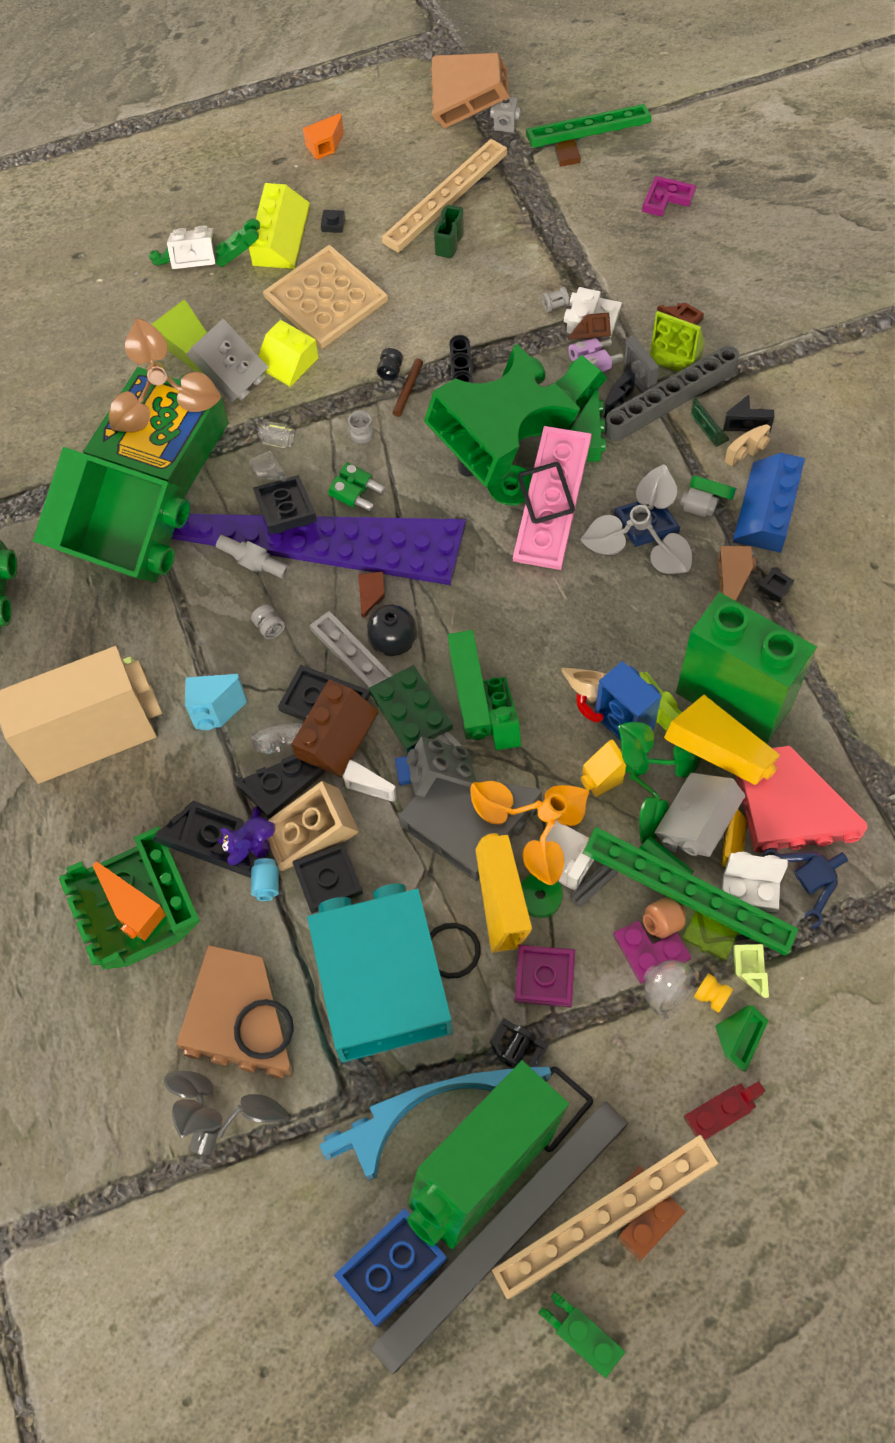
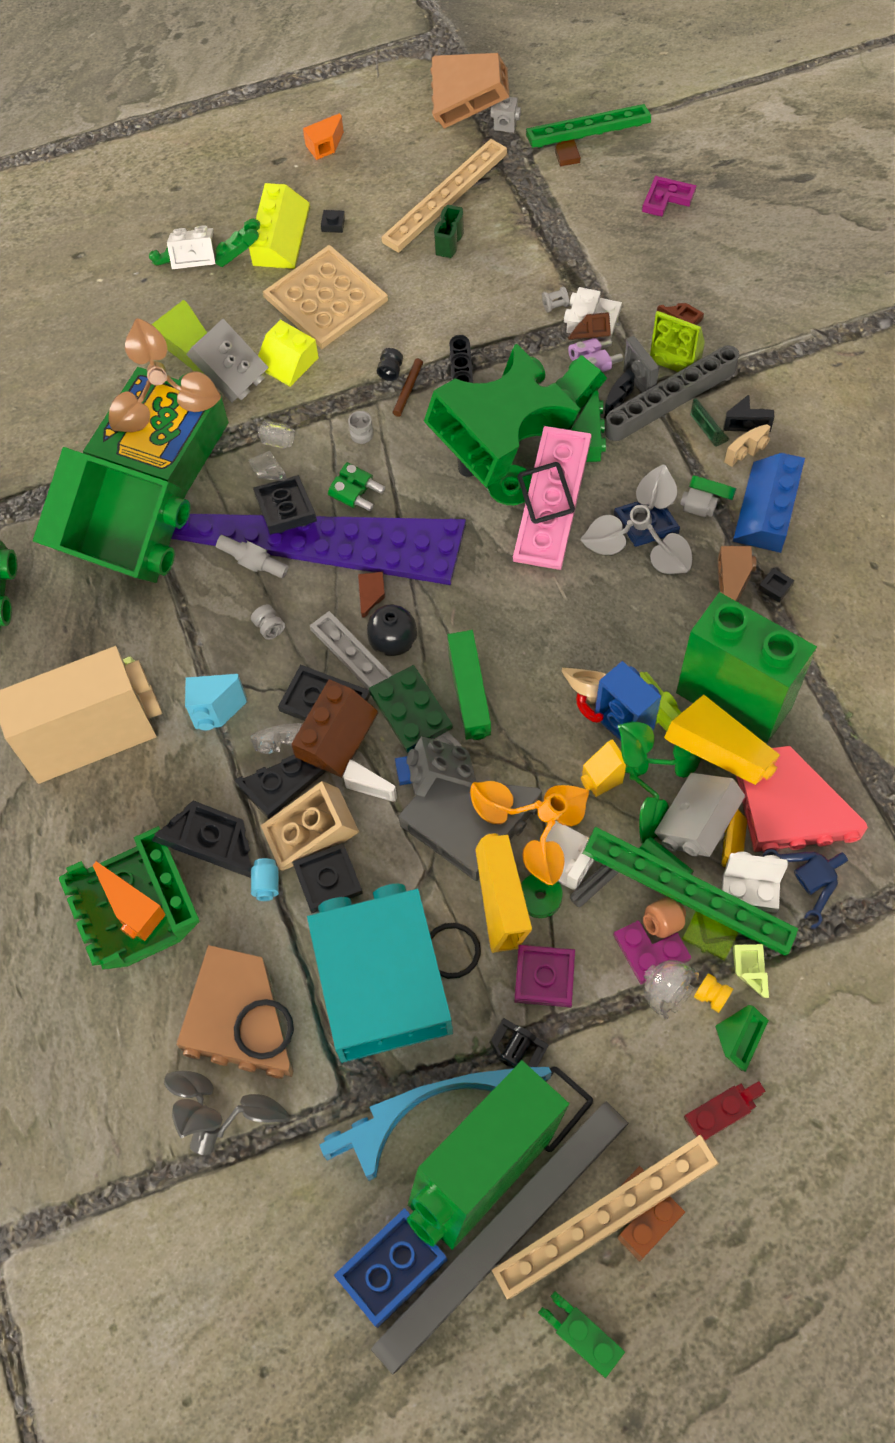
dark purple animal [218,807,276,866] -> none
green slope [483,677,521,751] -> none

